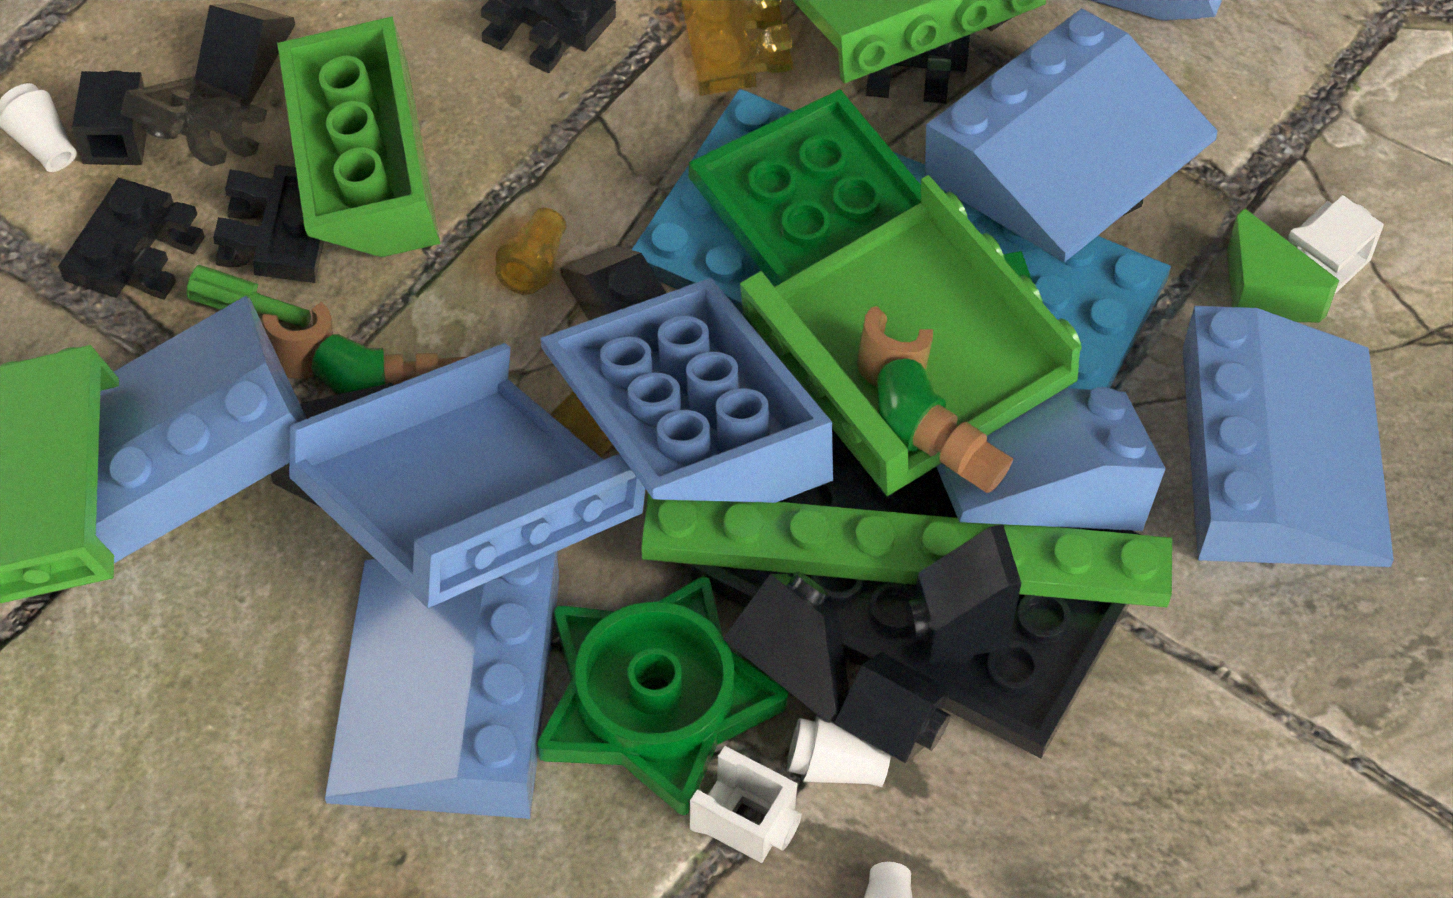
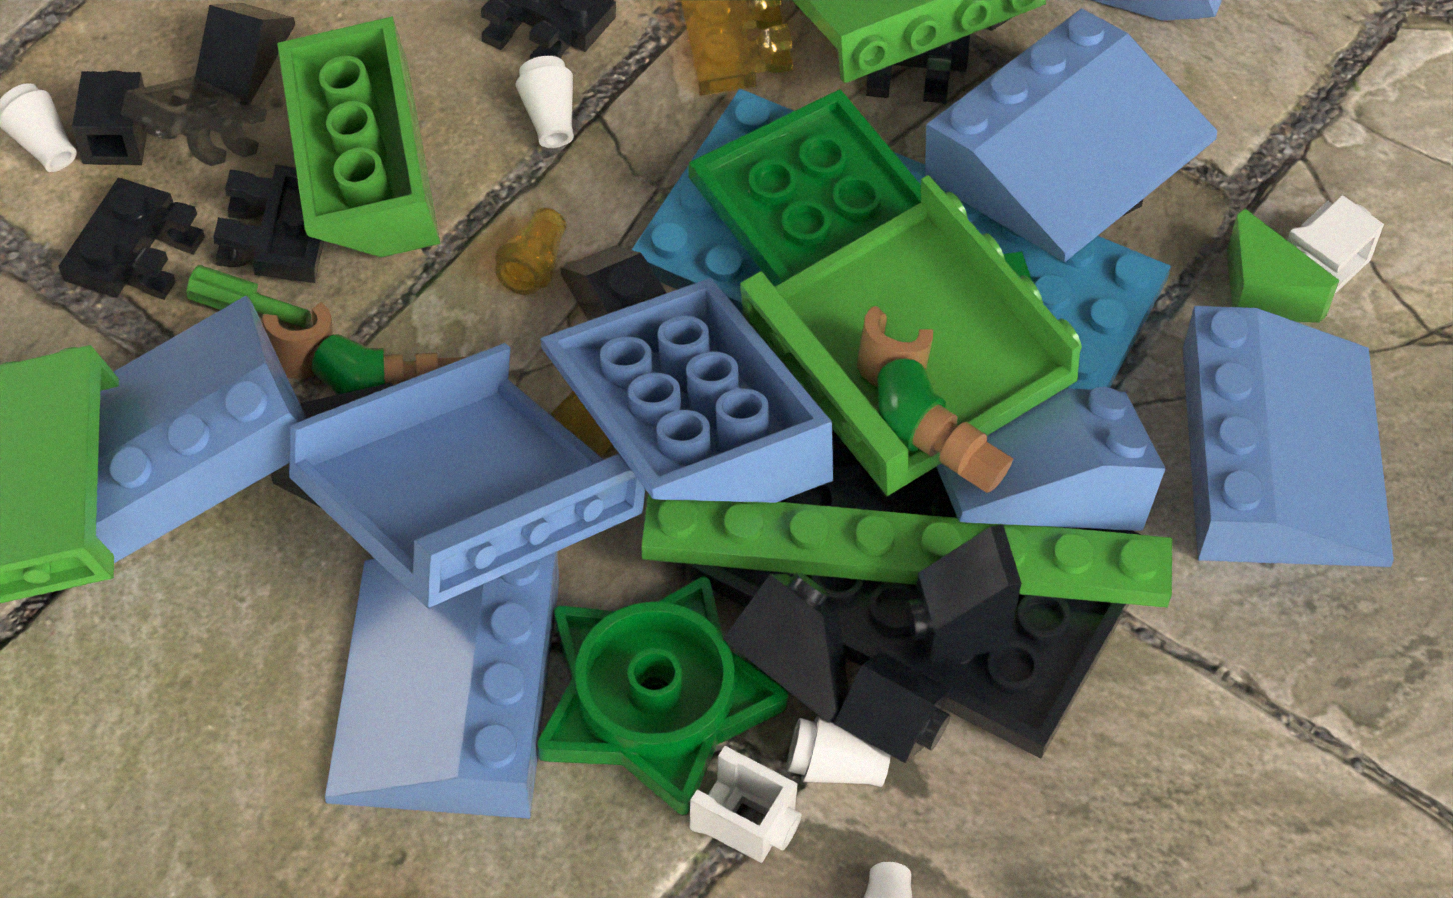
none -> white cone [516,56,574,148]

